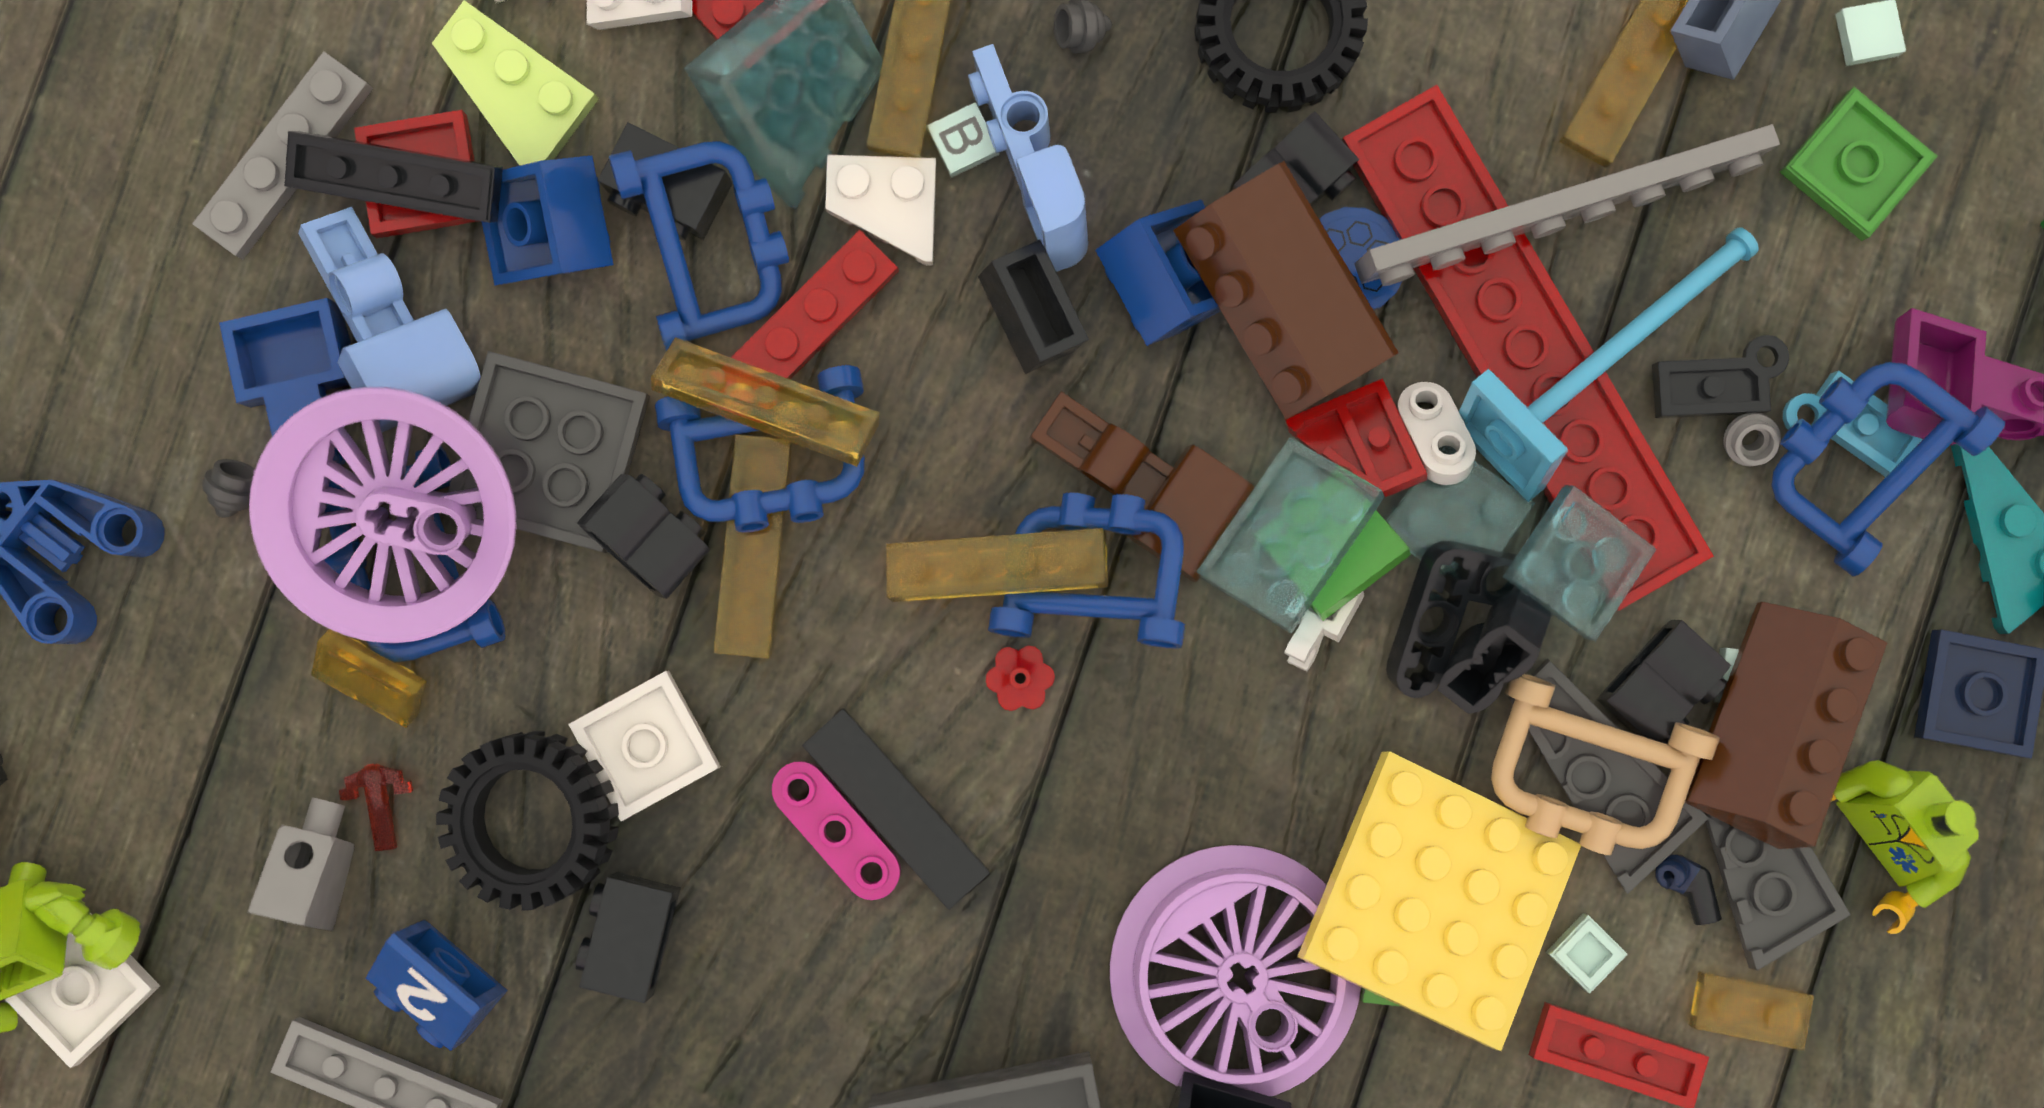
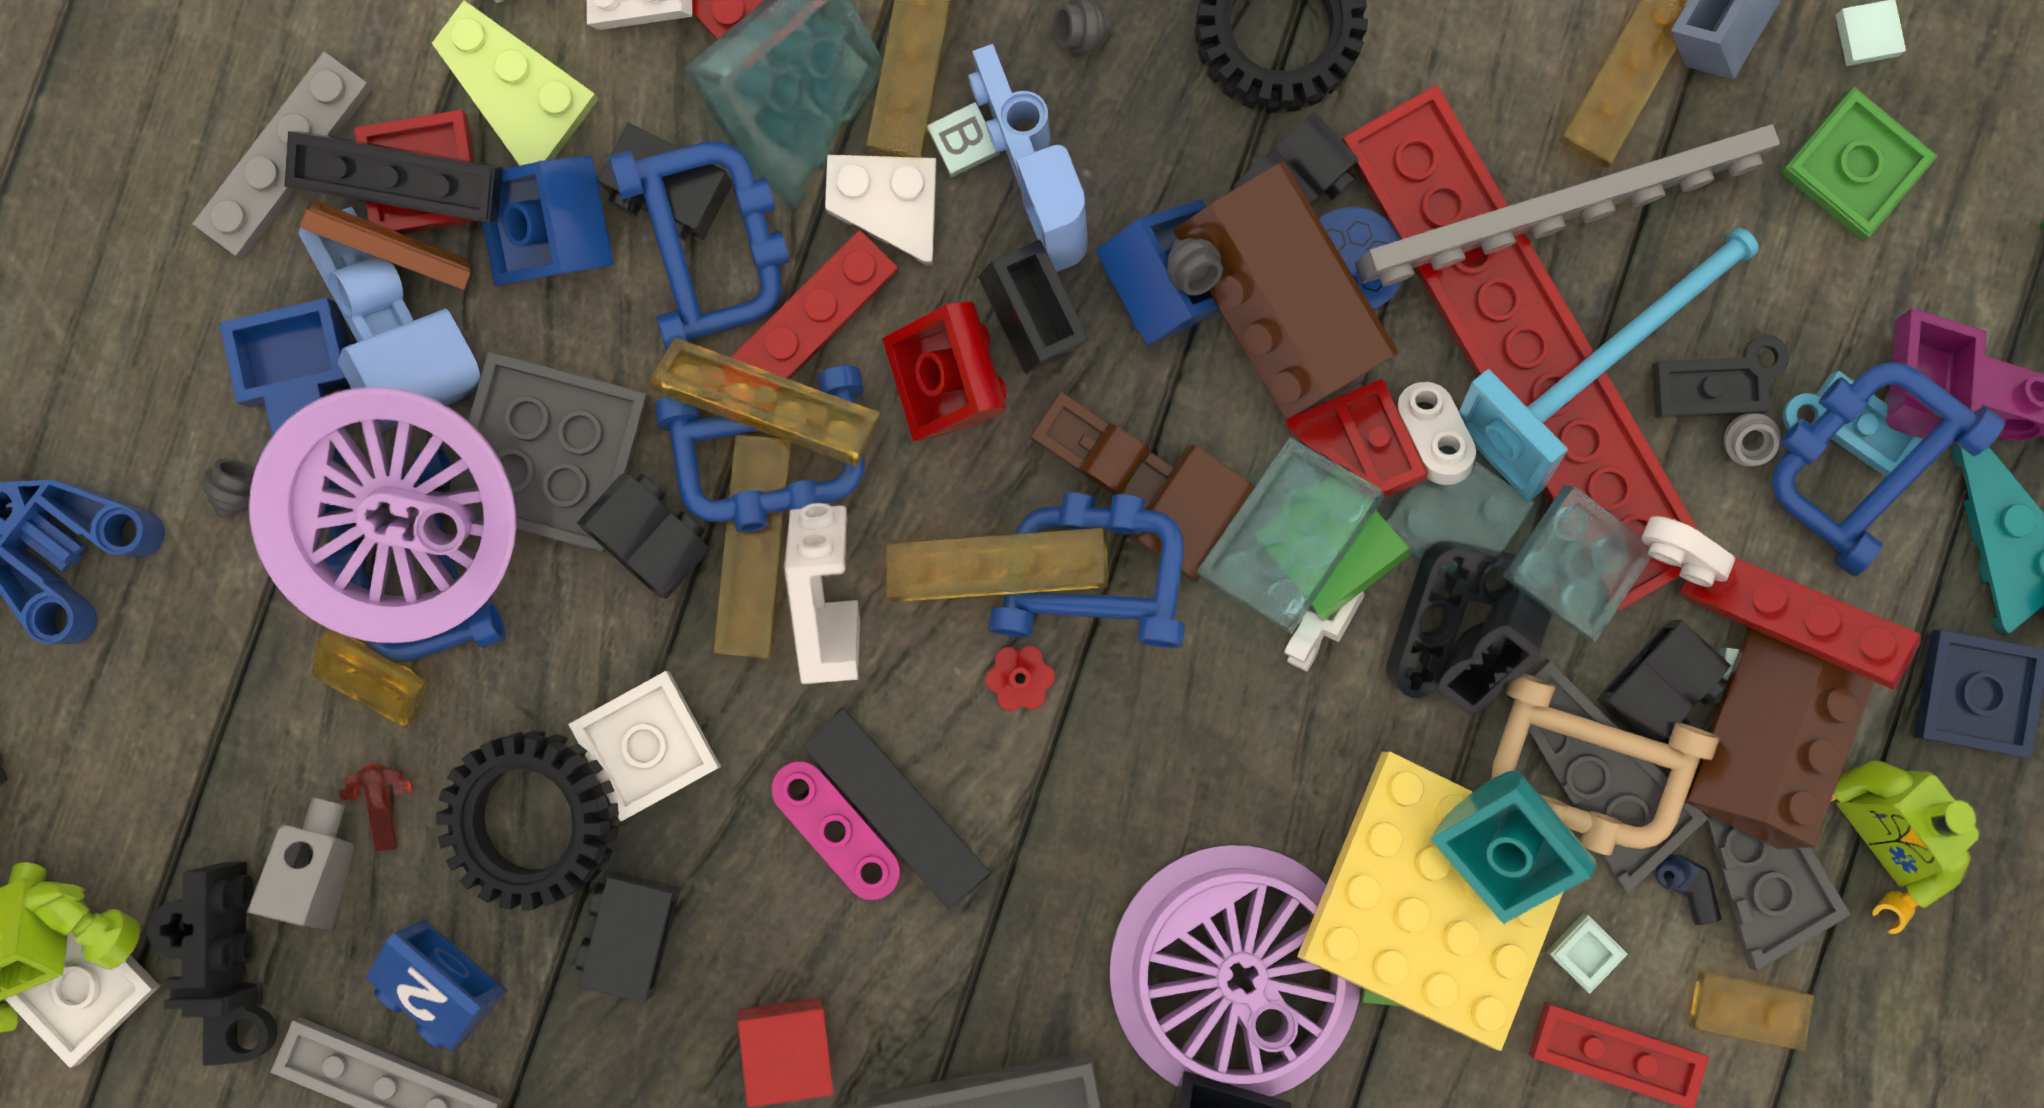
none -> black plate [147,861,277,1065]
none -> dark orange tile [299,200,471,290]
none -> red head [738,998,833,1107]
none -> white panel [785,503,860,684]
none -> red brick [882,302,1007,442]
none -> dark grey plate [1167,238,1223,295]
none -> teal brick [1430,770,1596,924]
none -> white plate [1641,516,1735,587]
none -> red plate [1680,557,1921,690]

